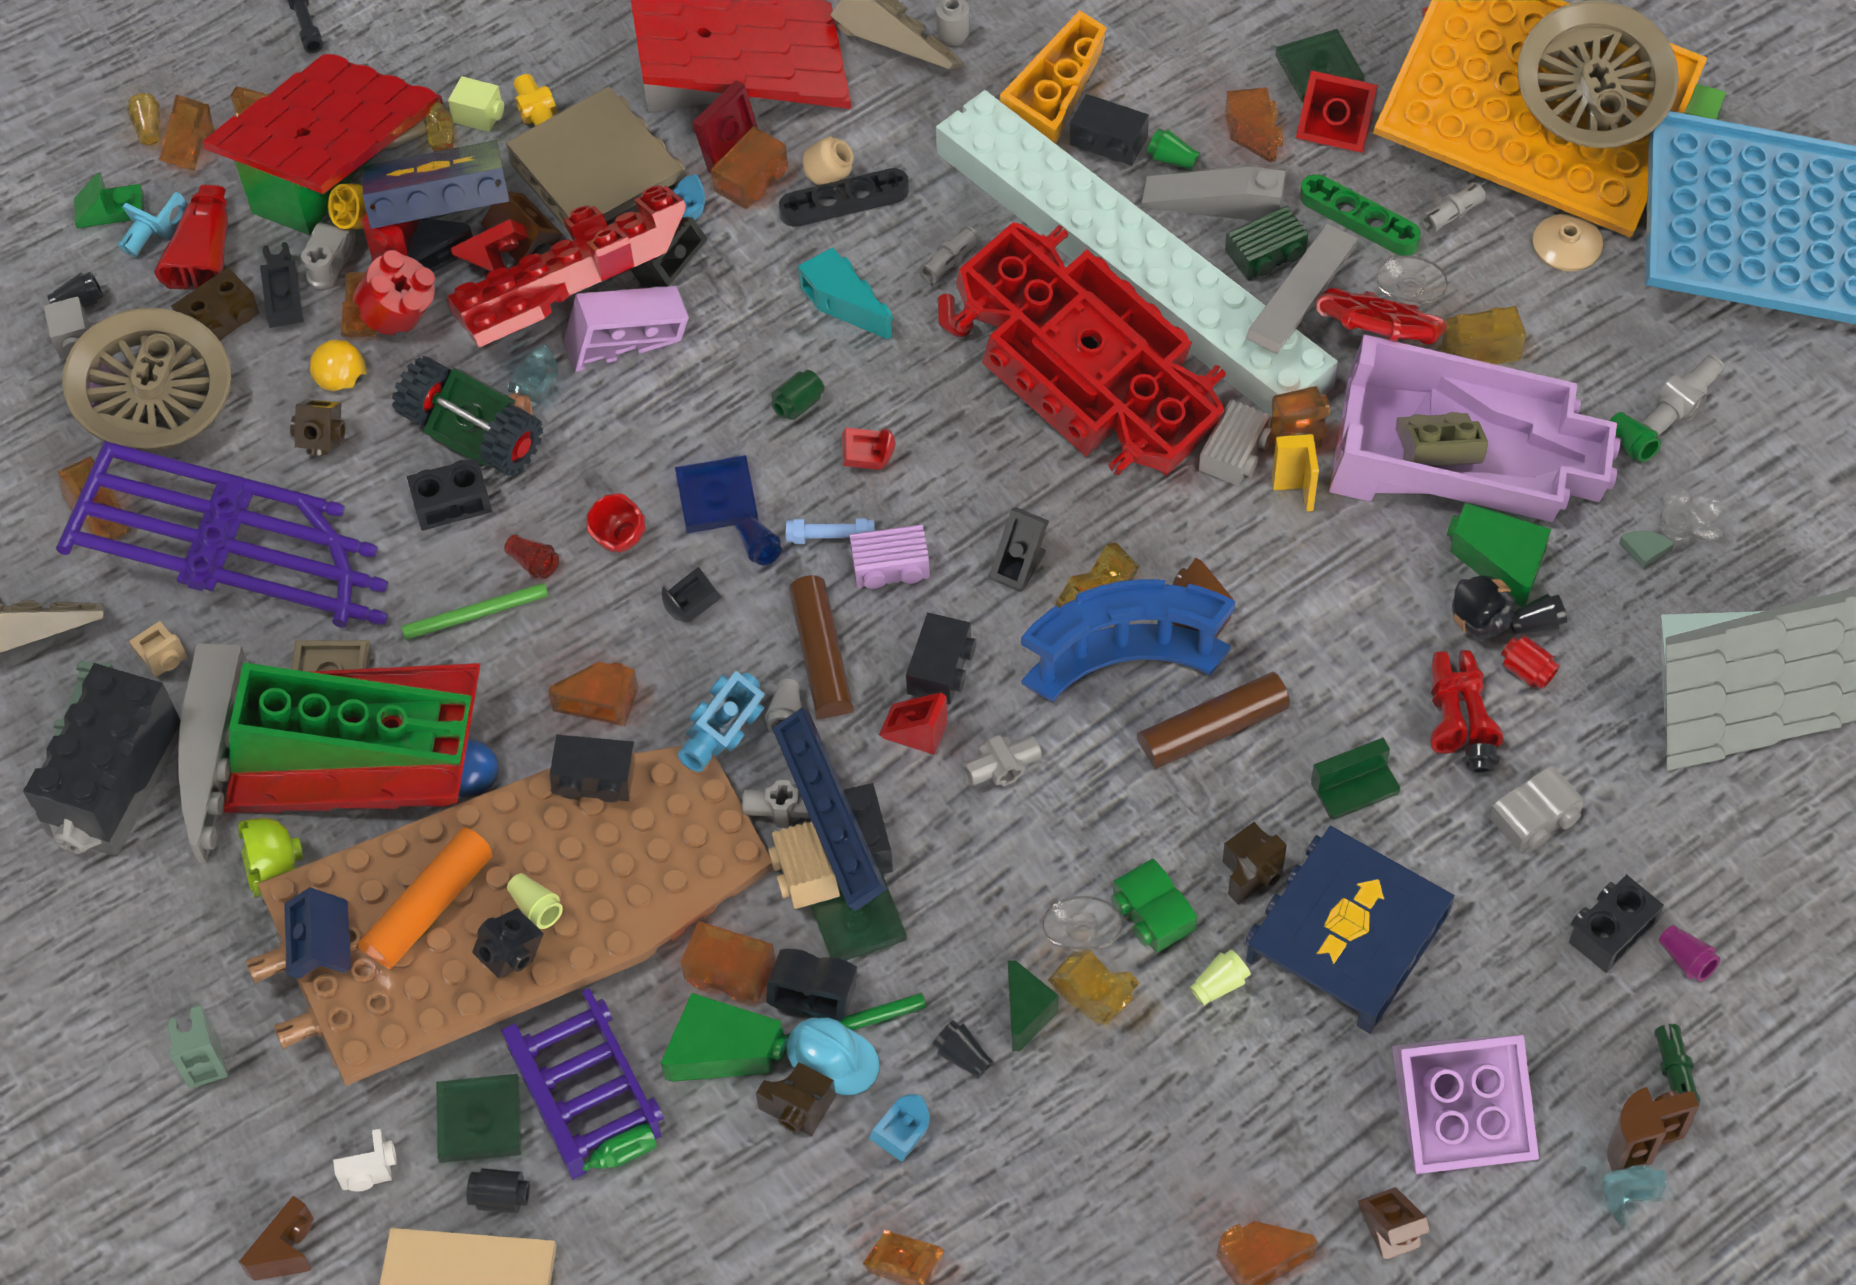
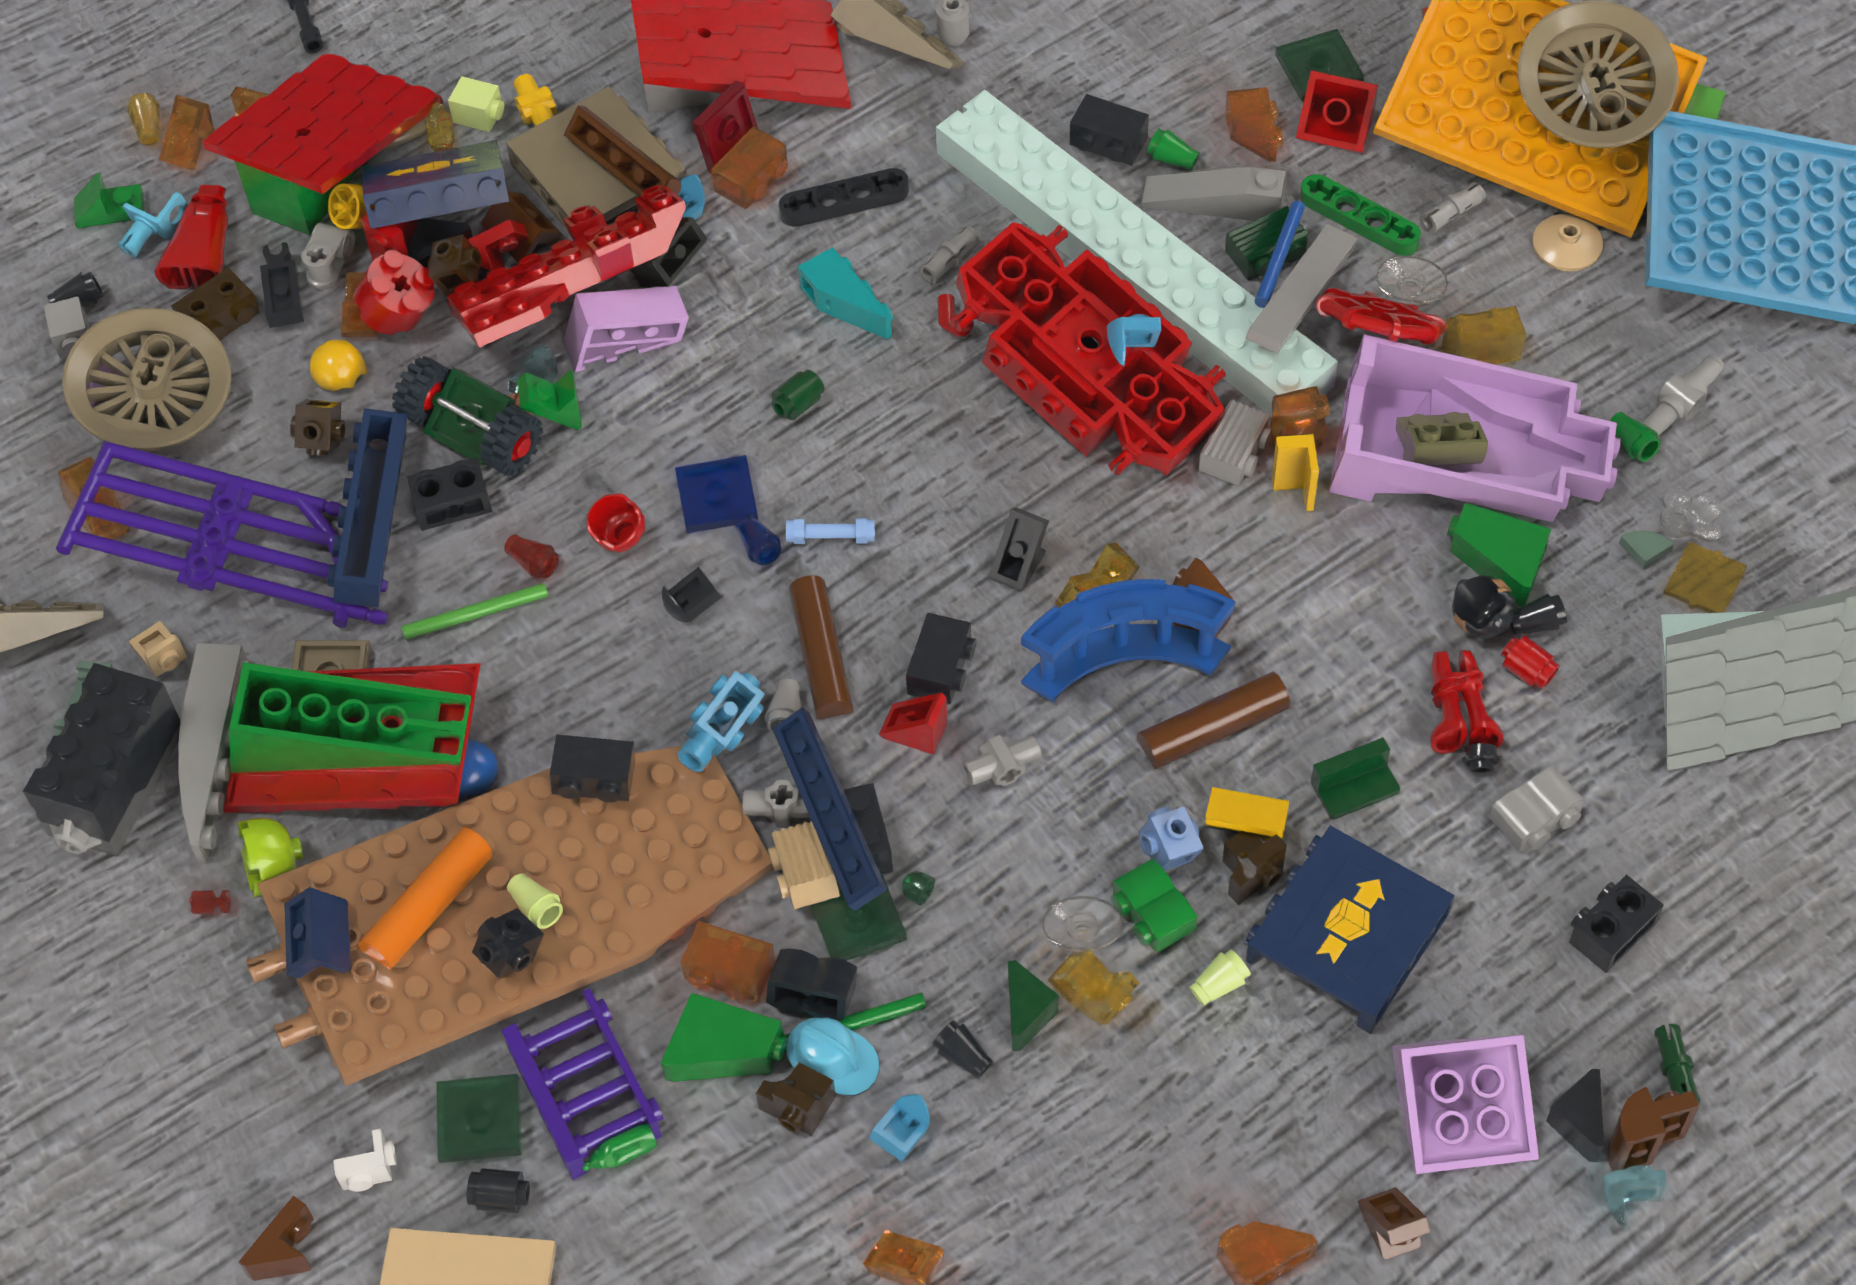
sand green hinge [168,1005,228,1089] -> none
clear orange slope [548,662,639,726] -> none
tan head [802,136,853,185] -> none
red plate [842,427,896,470] -> none
lavender brick [849,524,930,589] -> none
light orange wedge [999,10,1107,144] -> none
magenta cone [1659,925,1720,982] -> none
none -> clear red piece [189,890,231,914]
none -> dark blue piece [327,408,408,607]
none -> dark brown brick [428,234,482,296]
none -> green slope [517,370,582,430]
none -> reddish brown brick [563,105,681,197]
none -> clear green hinge [902,871,935,906]
none -> dark azure plate [1107,314,1161,366]
none -> medium blue brick [1139,806,1204,871]
none -> yellow panel [1205,787,1290,840]
none -> blue bar [1254,201,1305,308]
none -> black slope [1546,1069,1604,1162]
none -> clear yellow piece [1663,541,1747,613]

